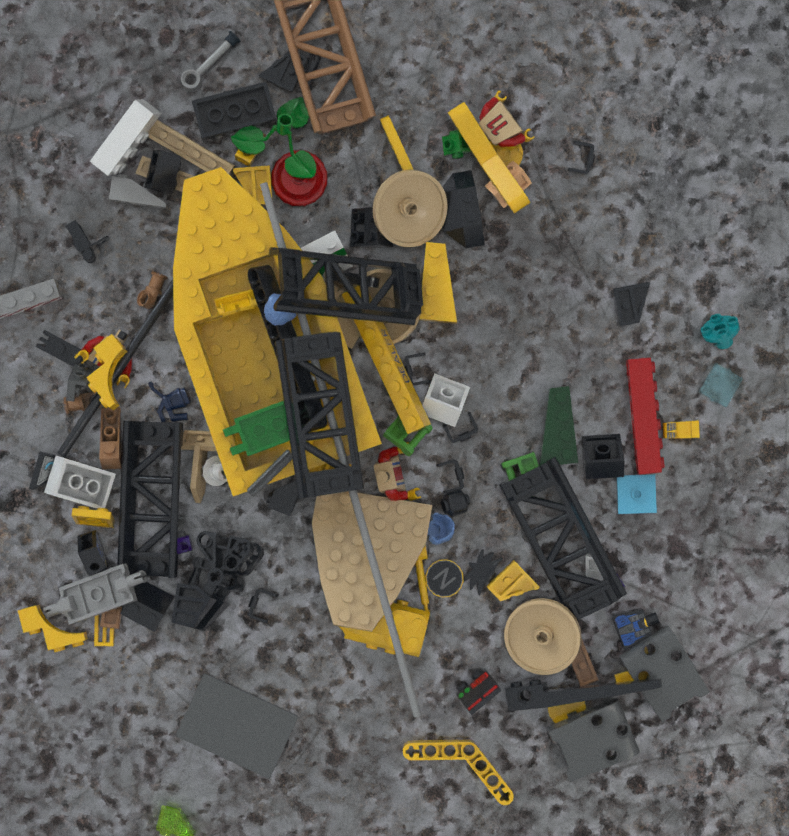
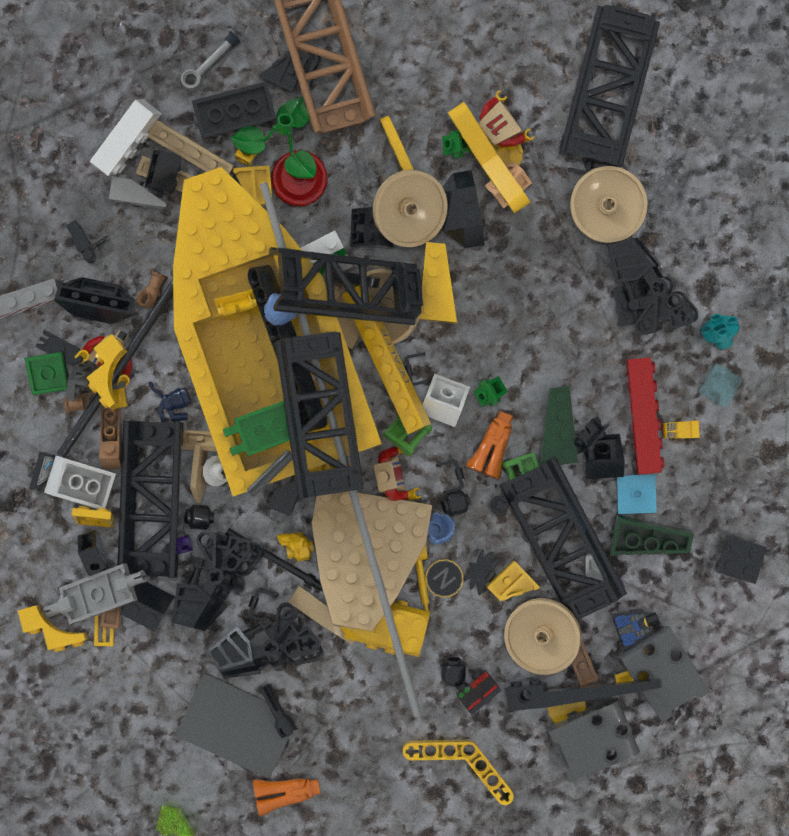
black piece [443,412,478,443] -> none
none -> green tile [24,351,68,395]
none -> black wedge [54,277,135,324]
none -> yellow plate [113,388,128,408]
none -> black head [185,504,214,530]
none -> black piece [206,603,324,678]
none -> black bar [225,528,323,592]
none -> orange piece [253,778,320,816]
none -> black piece [261,685,298,739]
none -> yellow head [277,532,314,562]
none -> tan slope [288,586,354,644]
none -> black head [441,657,466,687]
none -> orange piece [465,411,513,480]
none -> green brick [473,376,508,408]
none -> black piece [489,495,509,515]
none -> black piece [559,4,660,168]
none -> tan dish [570,166,647,243]
none -> black hinge [574,417,609,454]
none -> dark green wedge [608,515,694,556]
none -> black piece [609,237,699,335]
none -> black brick [715,535,767,584]

